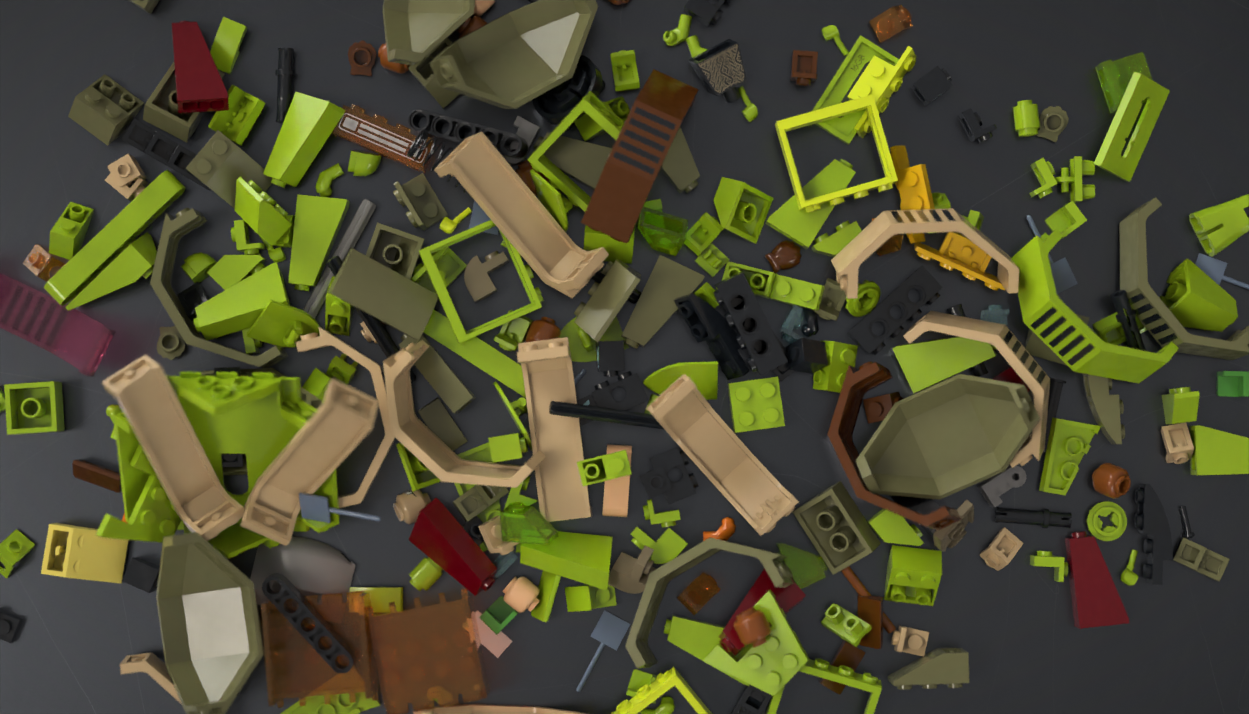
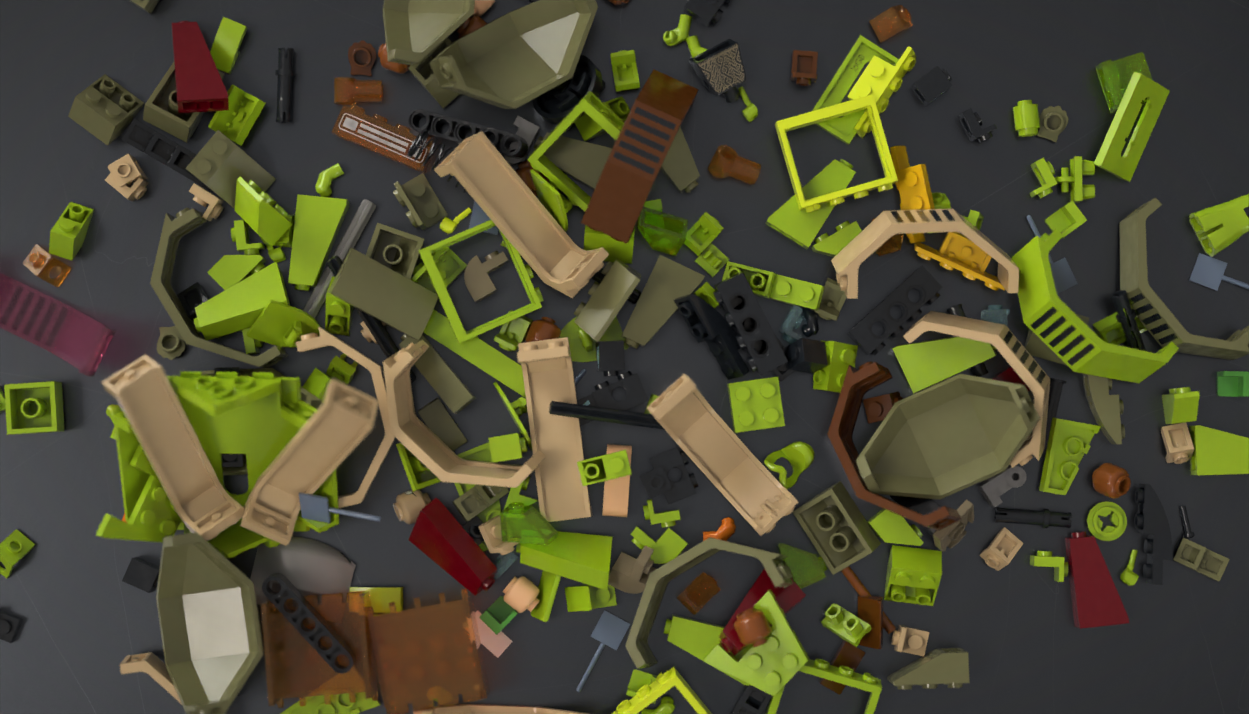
light yellow slope [41,523,129,583] -> none
lime beam [44,170,186,306] -> none
lime wedge [65,232,157,311] -> none
reddish brown slope [72,459,122,493] -> none
lime piece [181,252,217,284] -> none
lime slope [263,92,345,188] -> none
lime piece [348,150,382,176] -> none
lime brick [409,557,443,591] -> none
lime shield [643,361,718,400] -> none
lime slope [713,177,773,244] -> none
reddish brown animal [765,240,802,274] -> none
lime hand [822,25,849,56] -> none
lime gear [845,279,881,317] -> none
lime slope [1160,258,1238,332] -> none
none -> tan bracket [189,183,223,222]
none -> clear orange piece [334,77,383,105]
none -> clear orange piece [708,145,761,185]
none -> lime piece [764,441,815,489]

